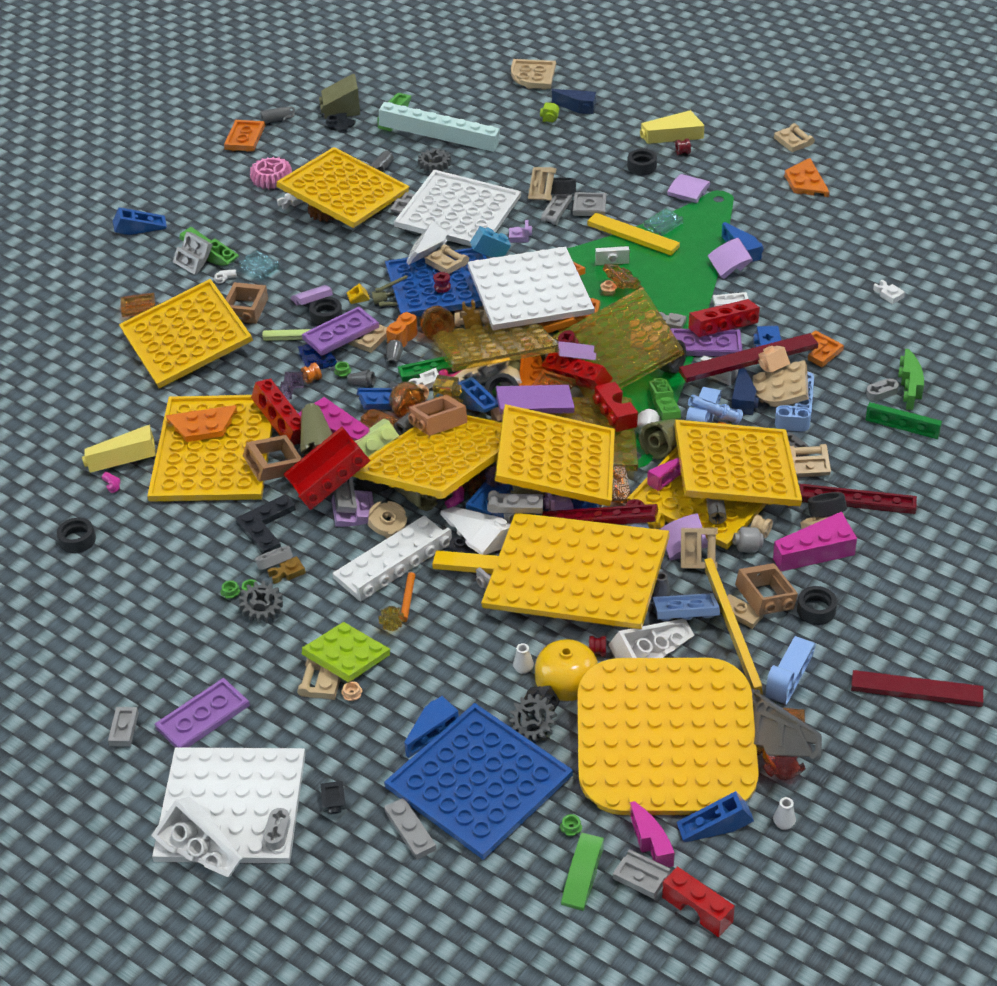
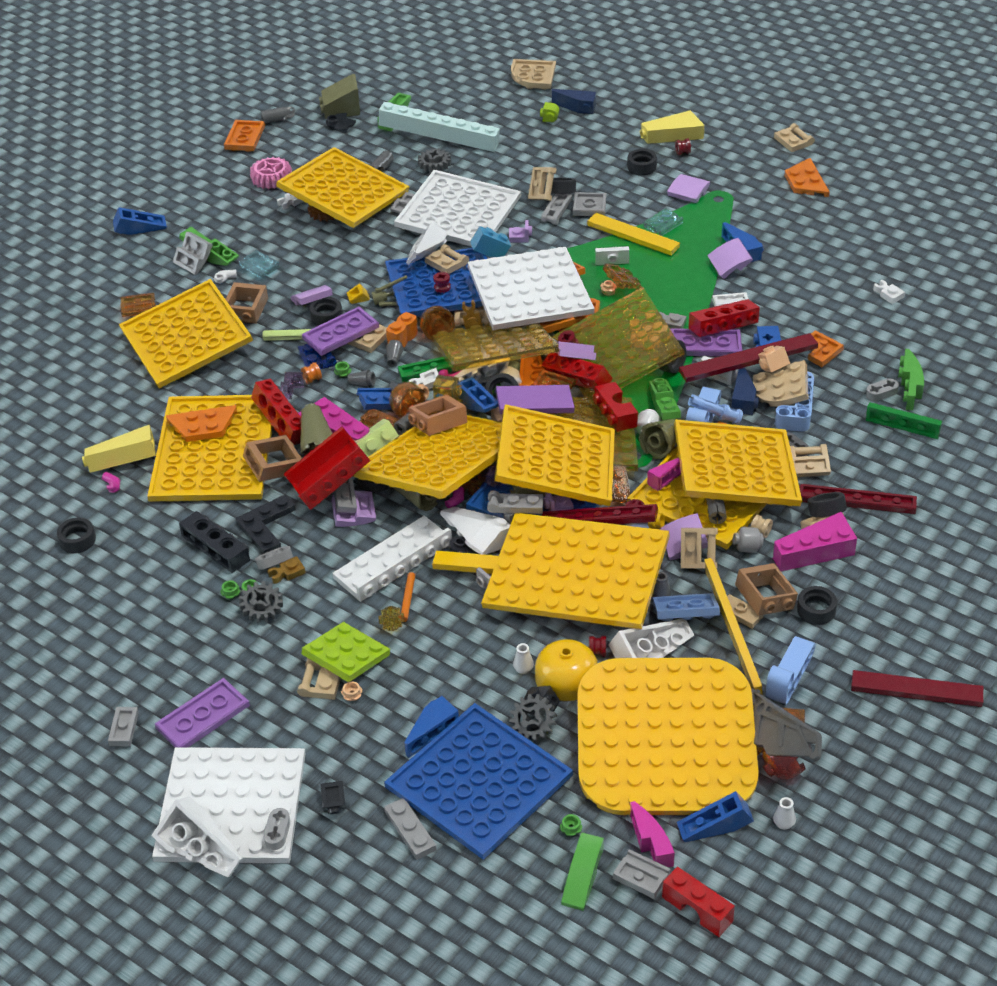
tan plate [368,501,407,538] -> none
none -> black brick [179,511,250,573]

